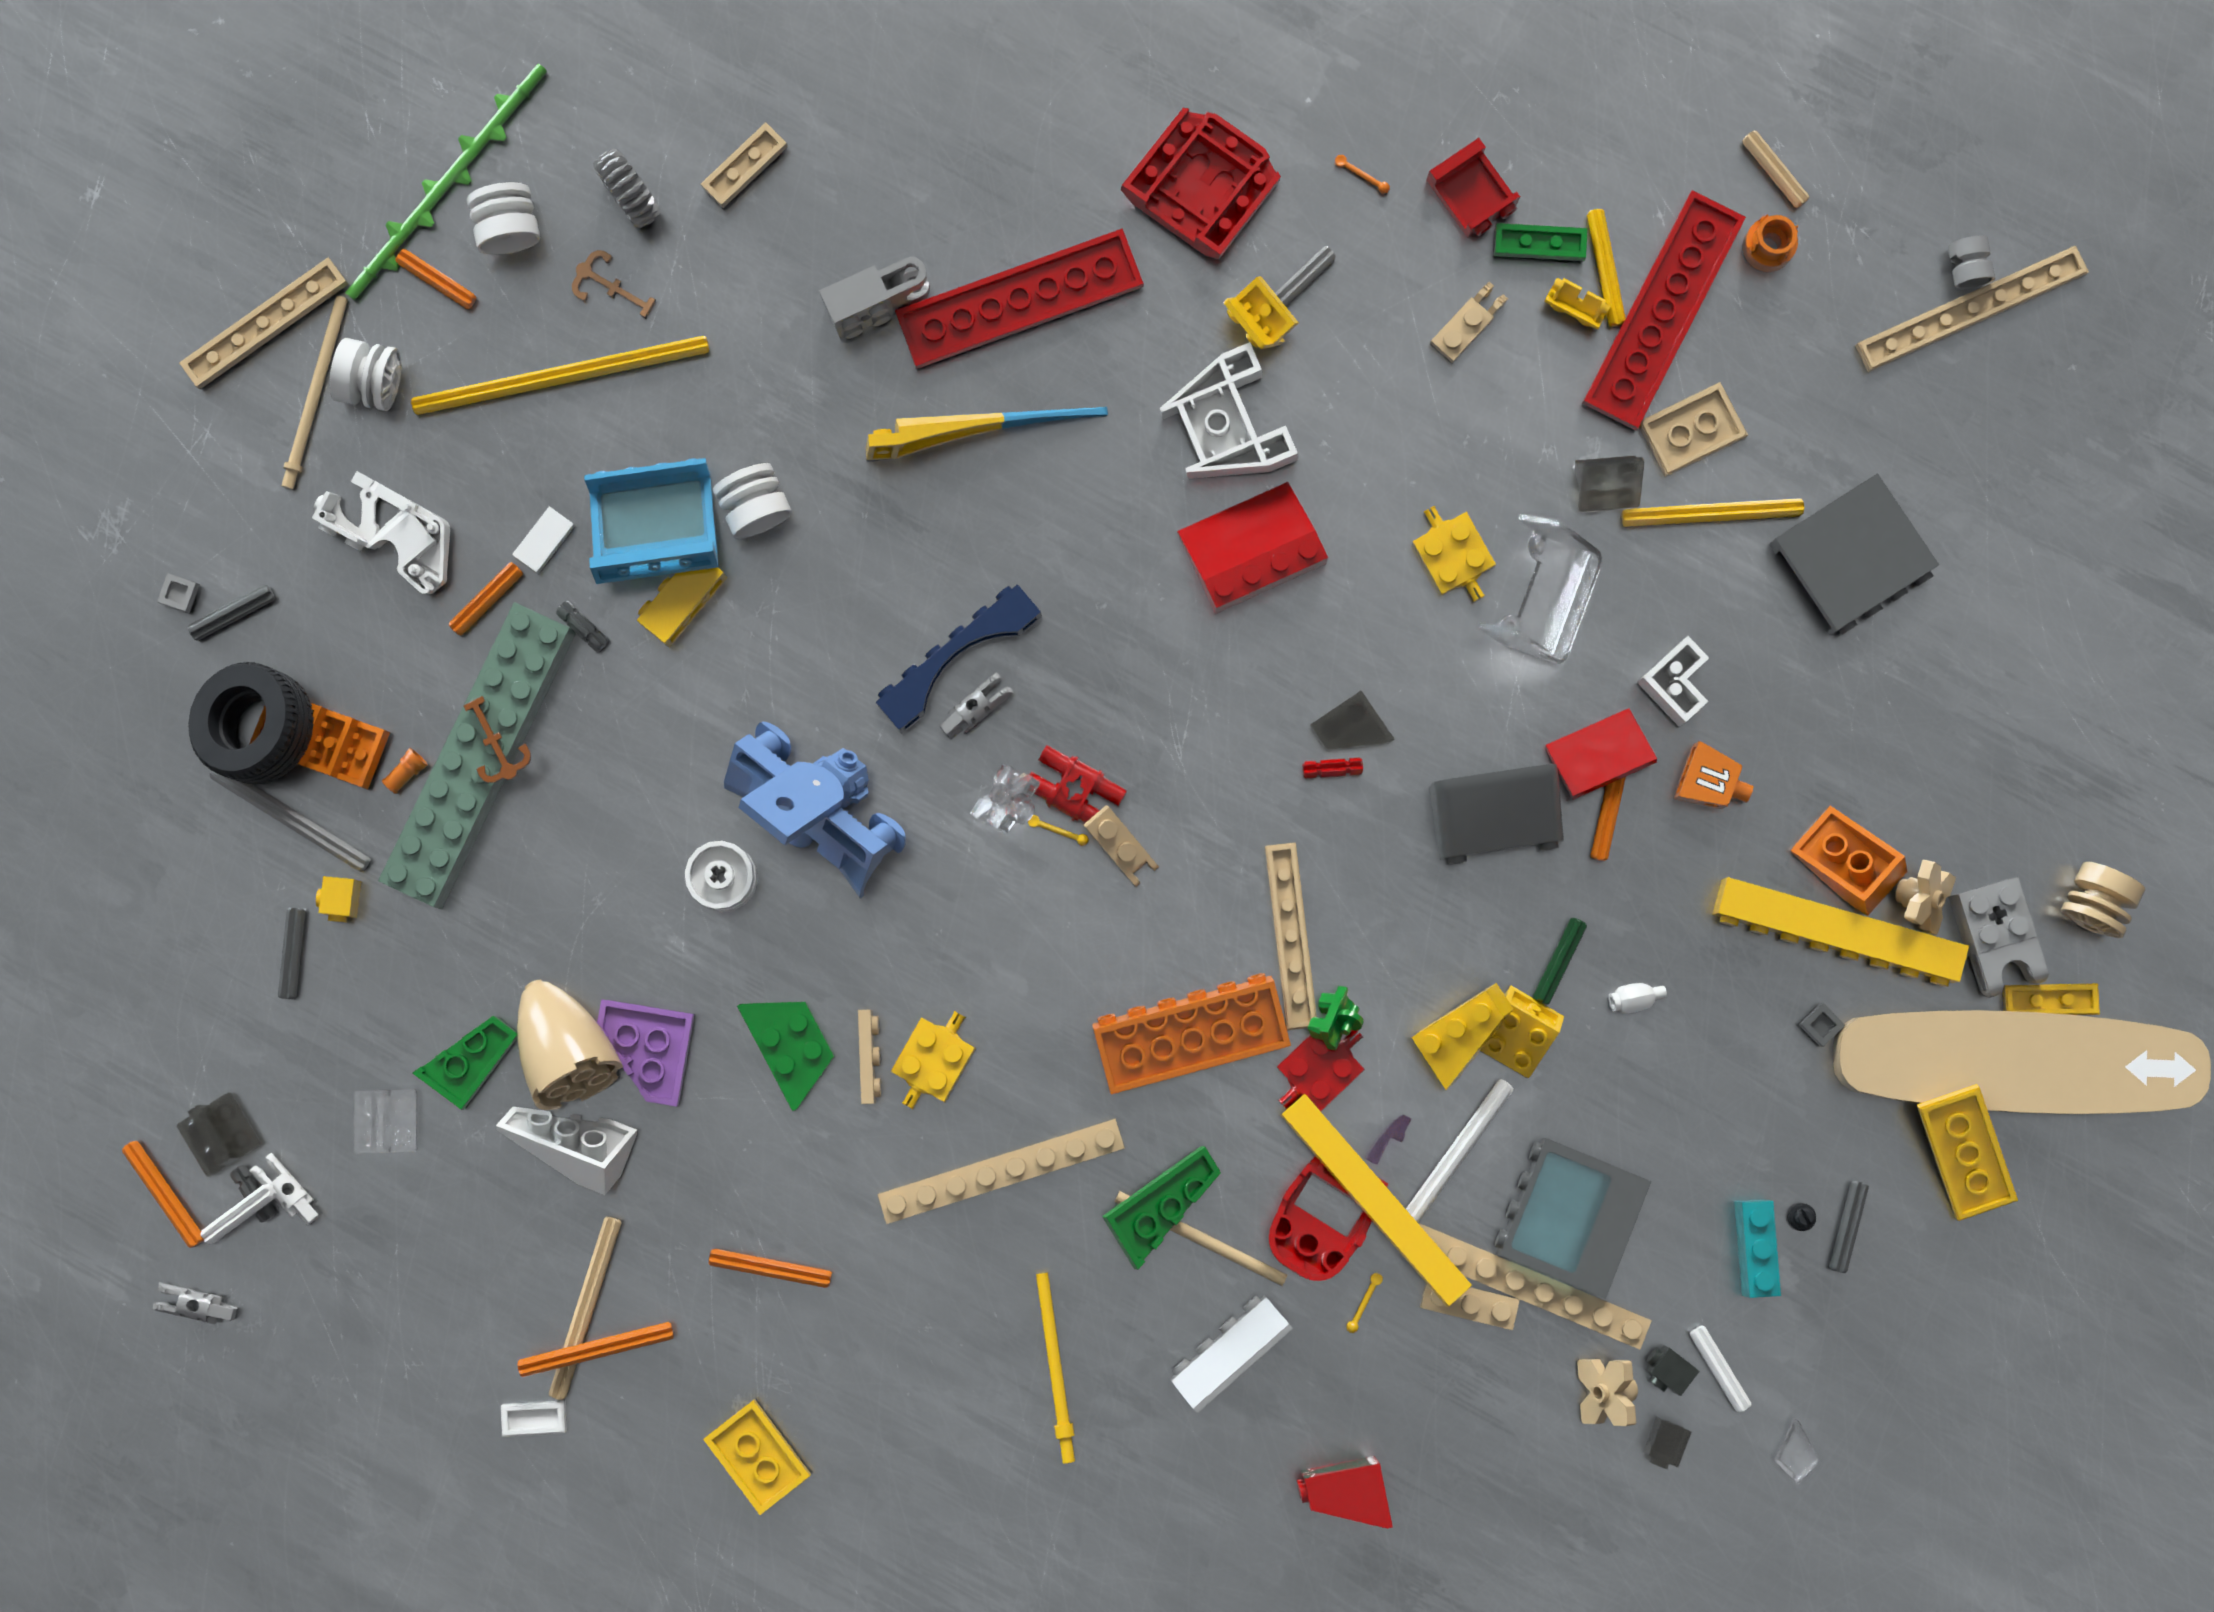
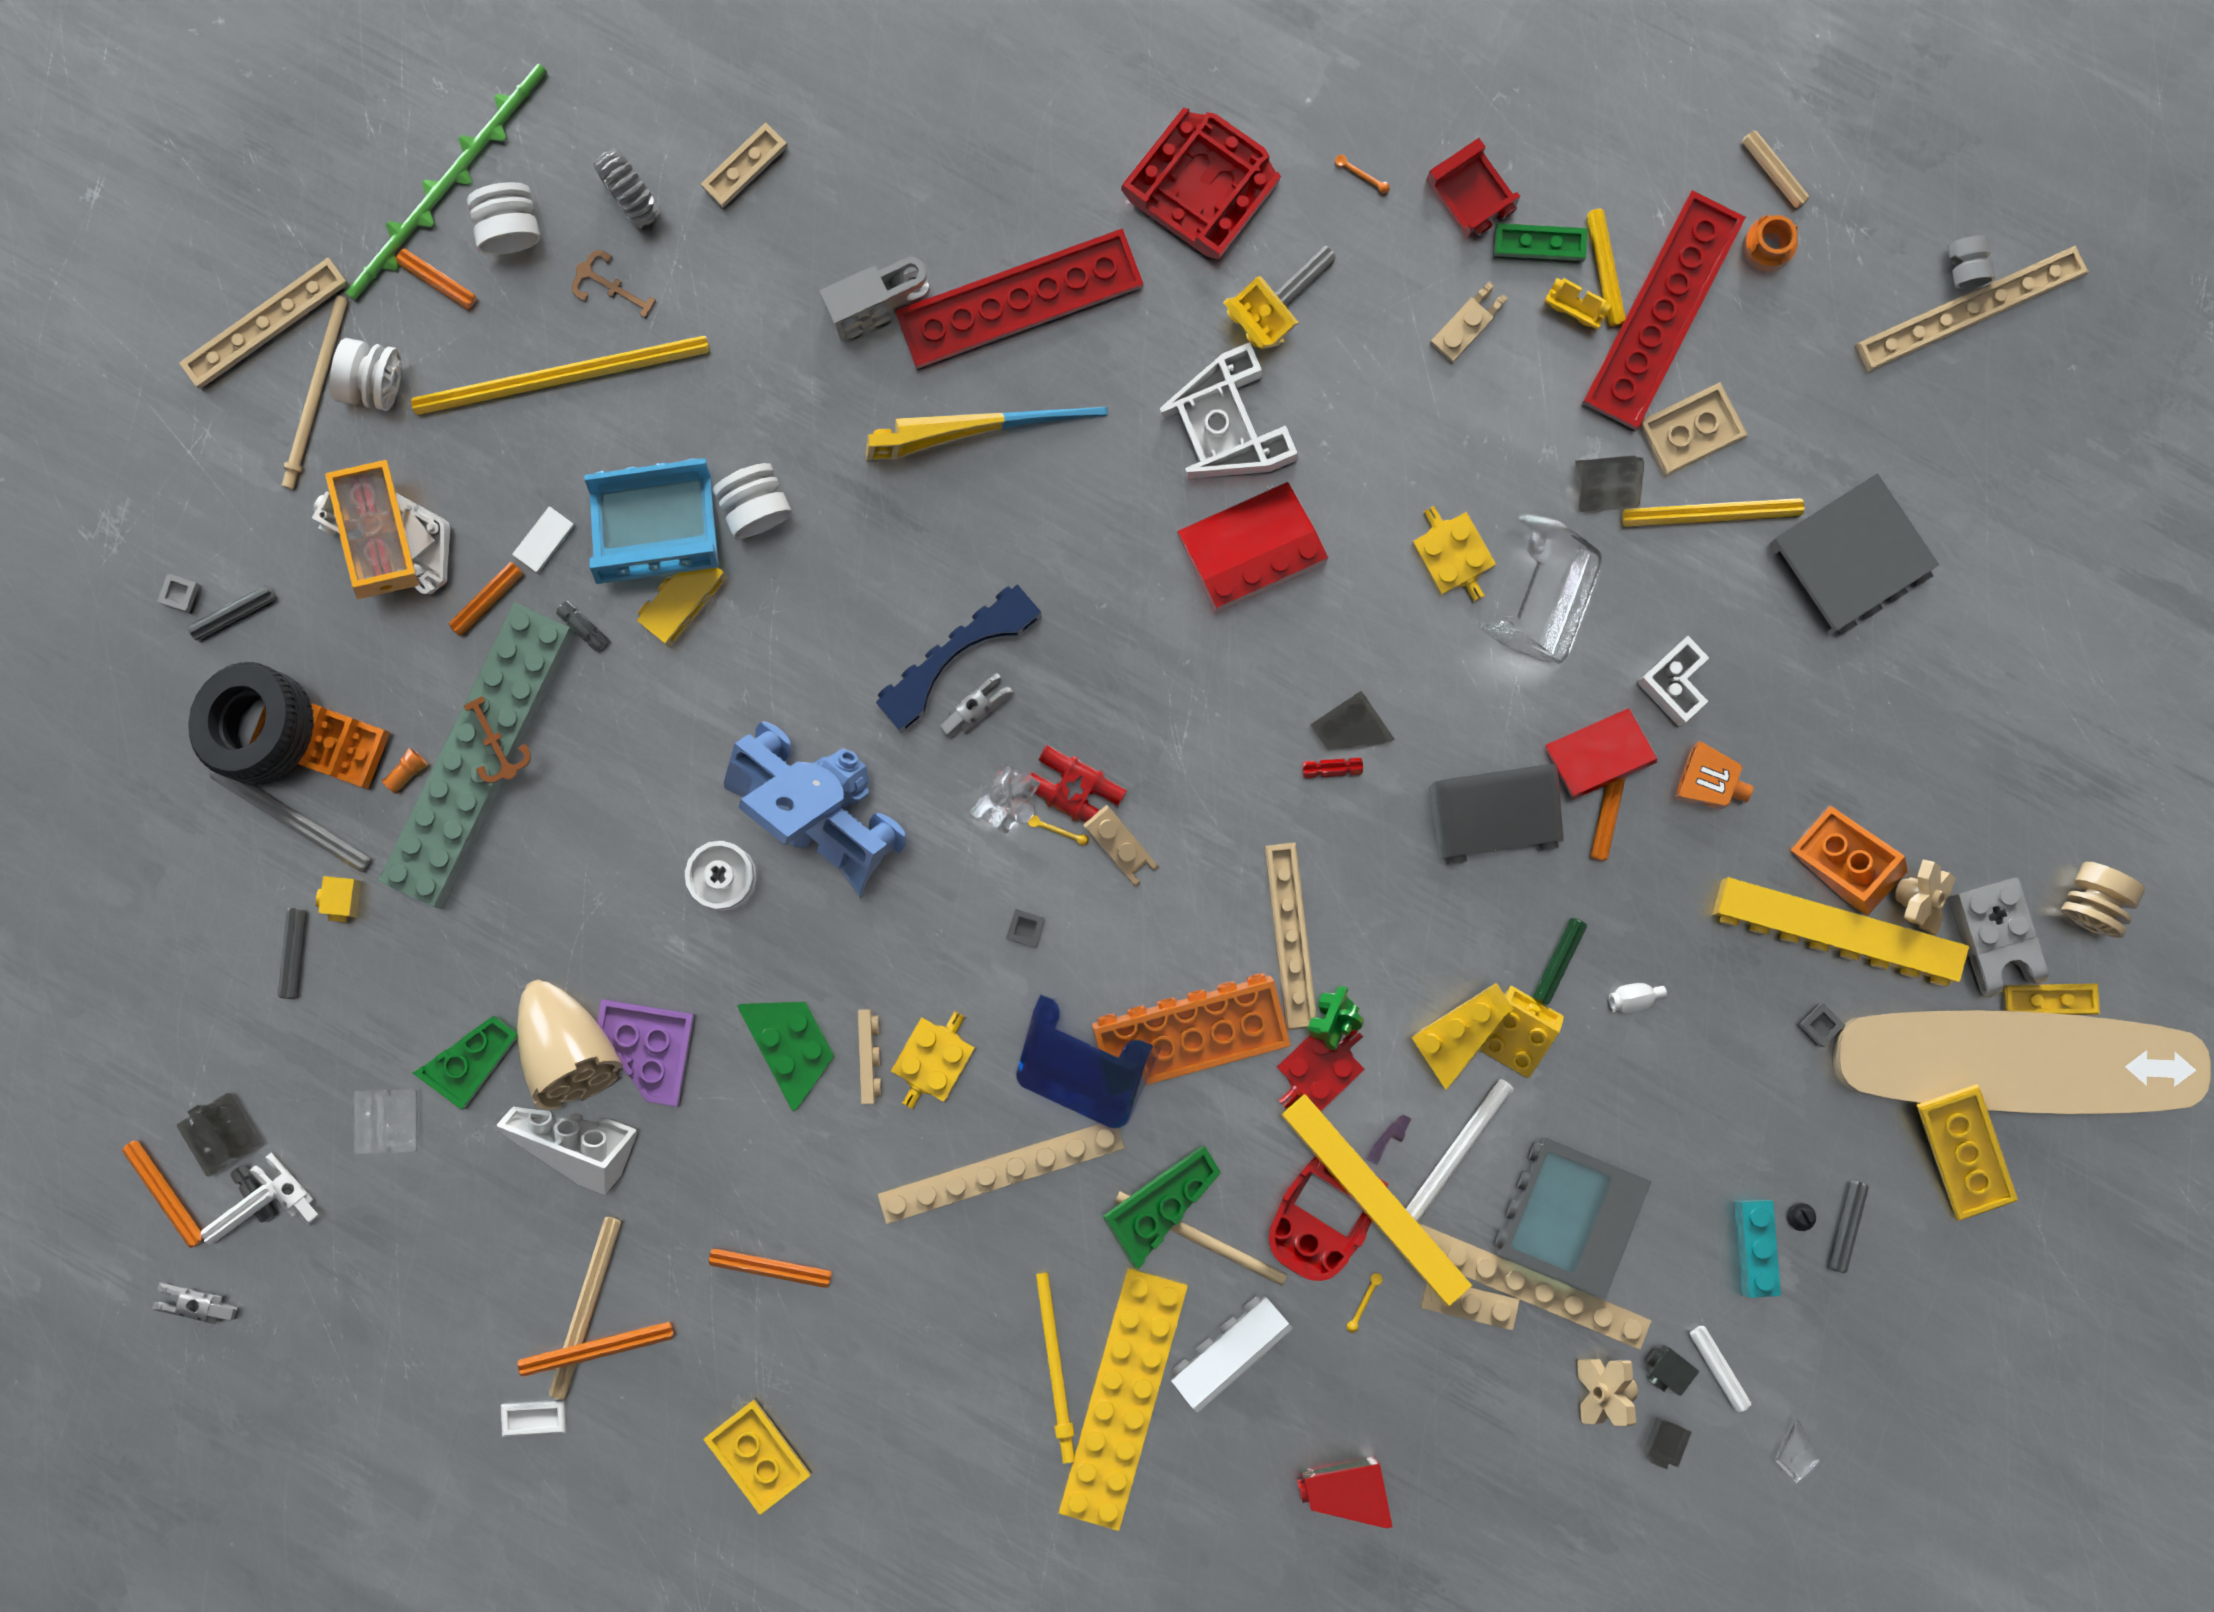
none -> clear brick [325,460,419,600]
none -> dark grey plate [1006,909,1045,948]
none -> clear blue windscreen [1016,994,1161,1129]
none -> yellow plate [1059,1268,1188,1531]

